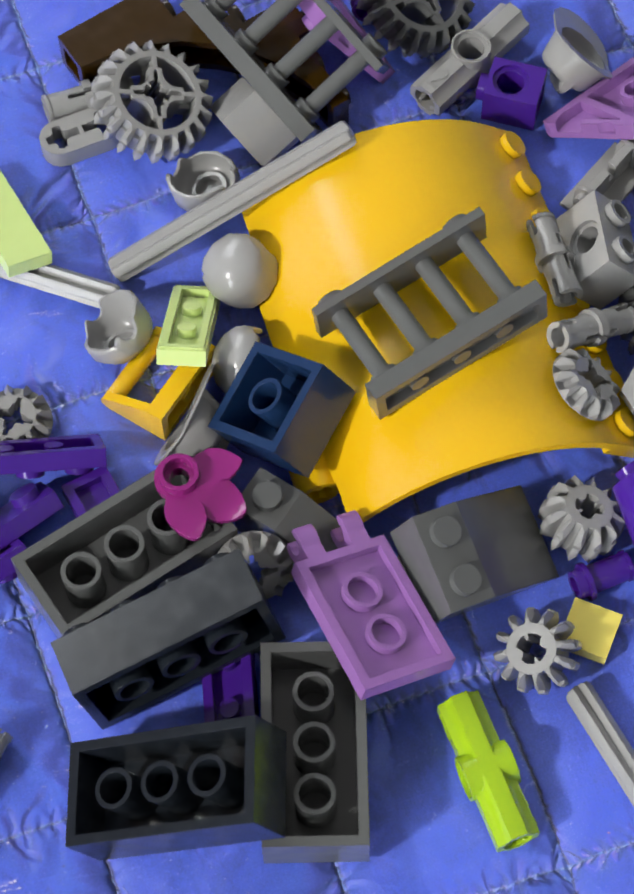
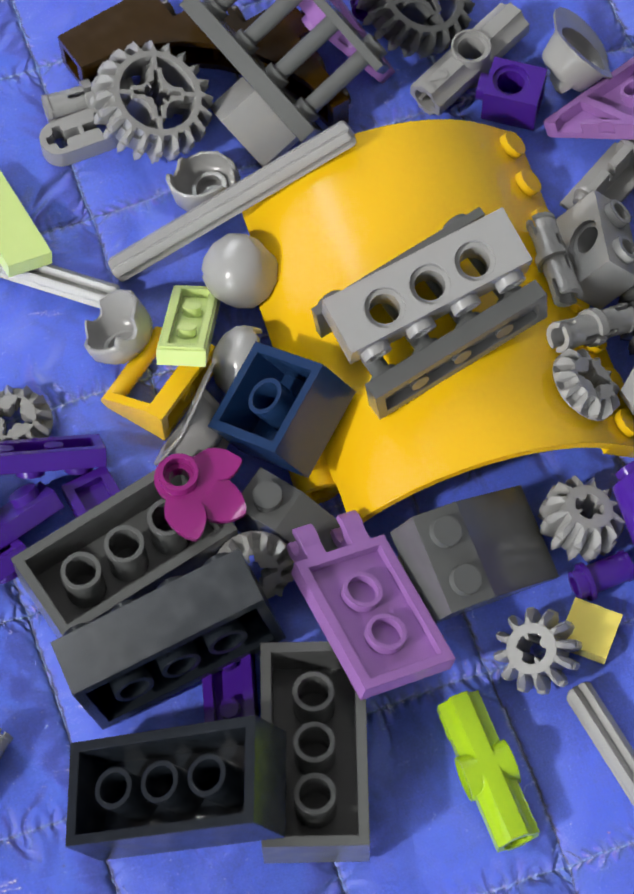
none -> light grey brick [322,207,532,364]

